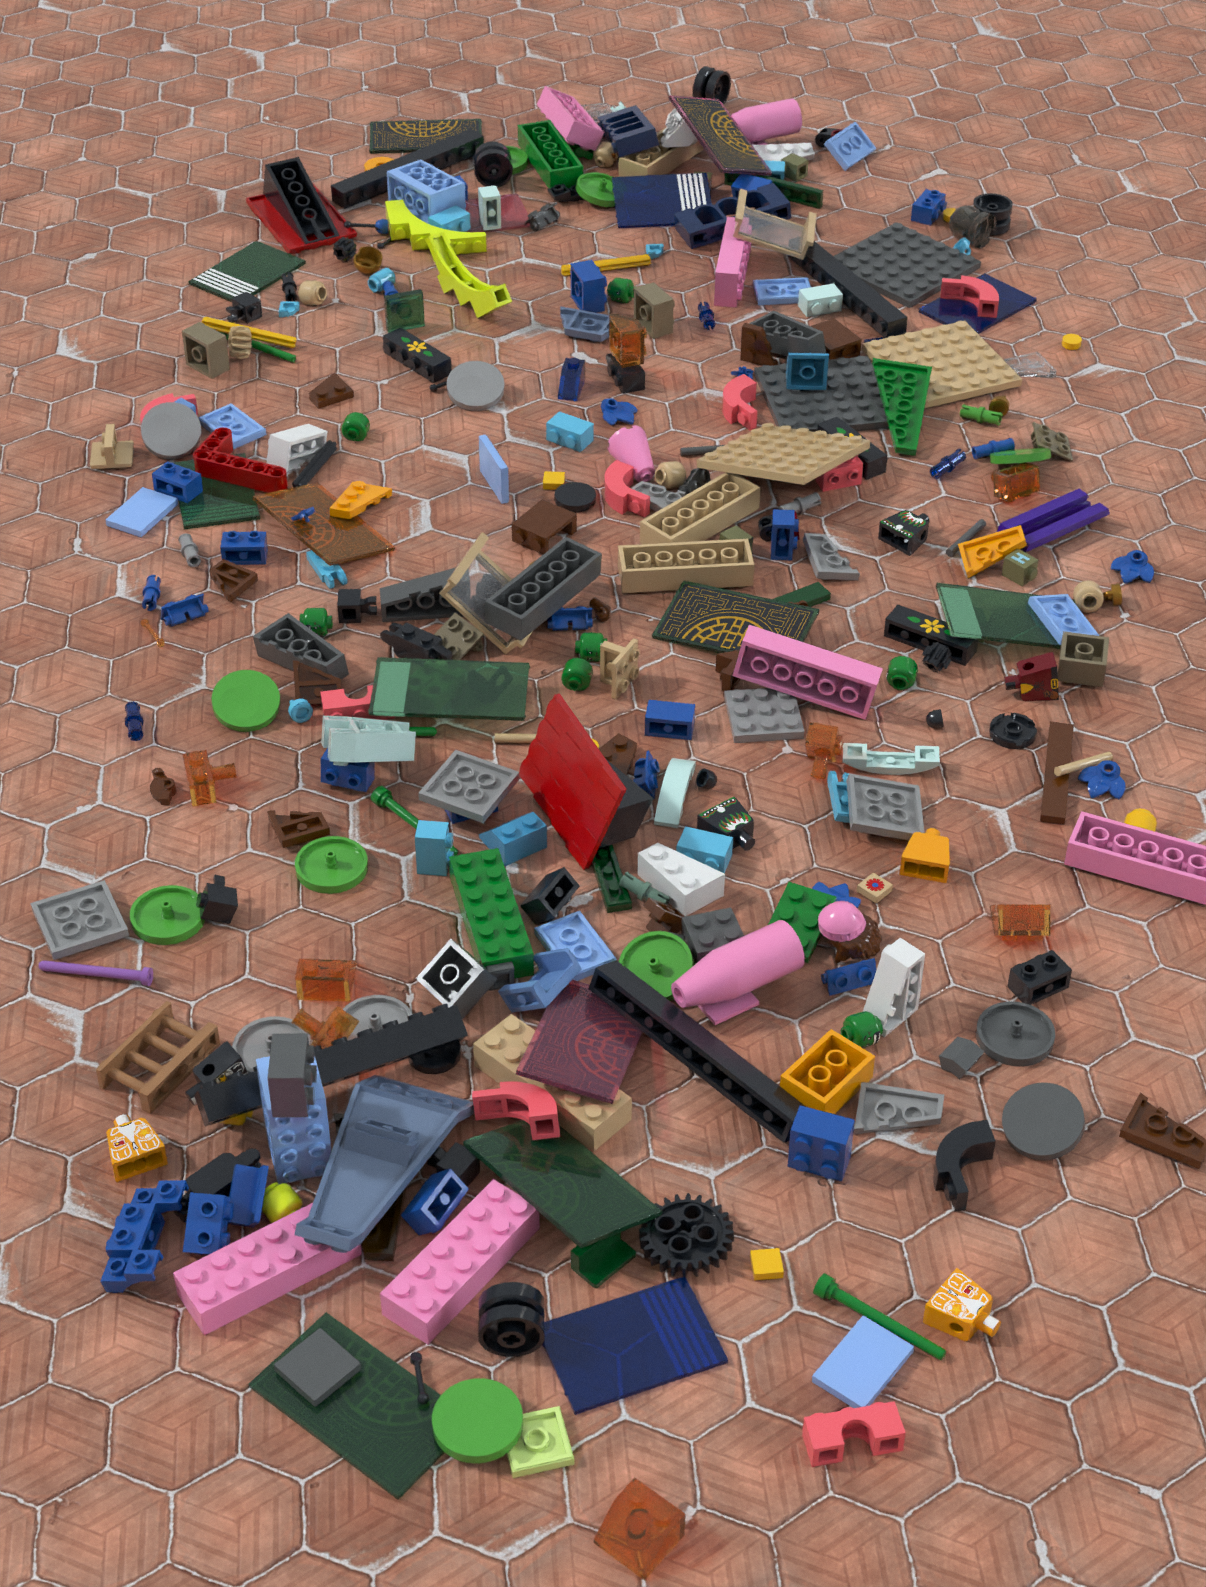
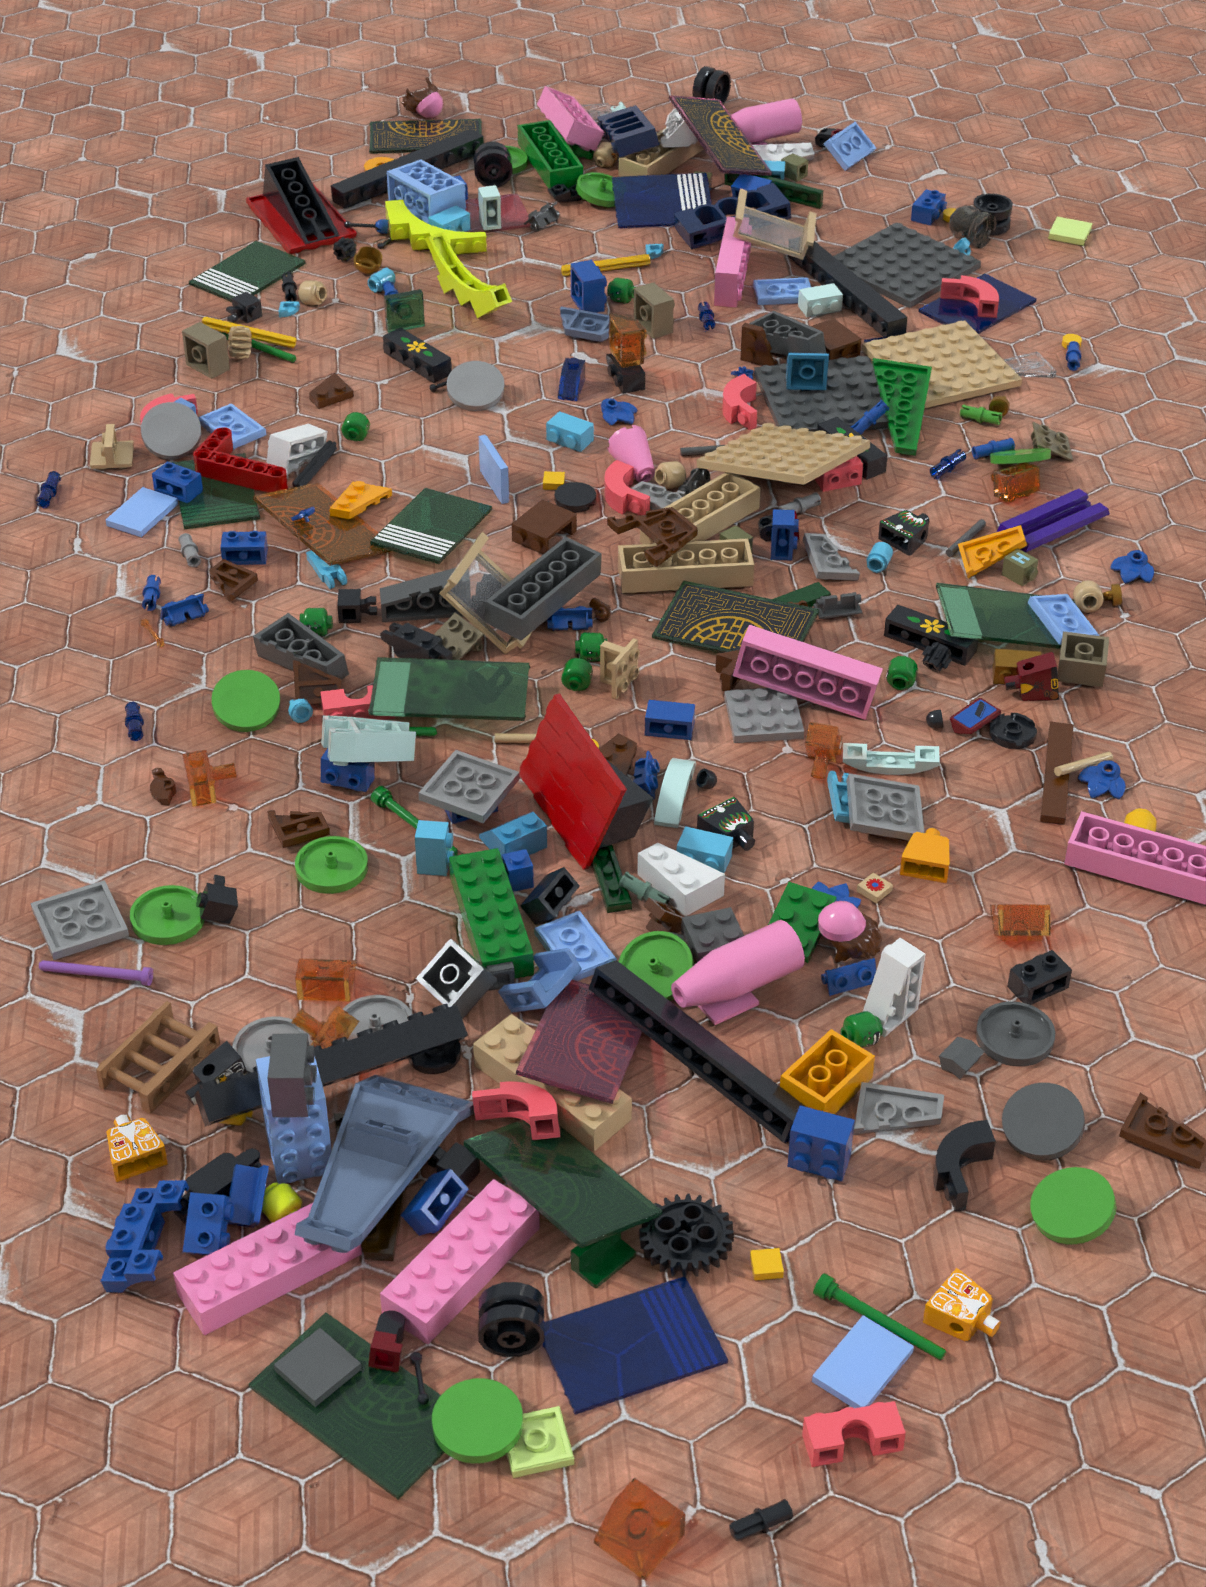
none -> clear blue pin [36,471,61,508]
none -> dark red leg [368,1310,405,1372]
none -> clear green piece [370,488,492,564]
none -> hair [401,77,443,119]
none -> blue brick [502,849,534,892]
none -> reddish brown wing [607,507,698,567]
none -> black axle [729,1499,793,1541]
none -> dark grey hinge [814,592,863,619]
none -> blue pin [851,400,890,434]
none -> medium azure brick [866,542,893,573]
none -> slope [950,698,1001,734]
none -> pearl gold slope [993,649,1041,684]
none -> bright green piece [1030,1167,1116,1244]
none -> yellowish green tile [1048,217,1092,246]
none -> blue pin [1066,341,1081,371]

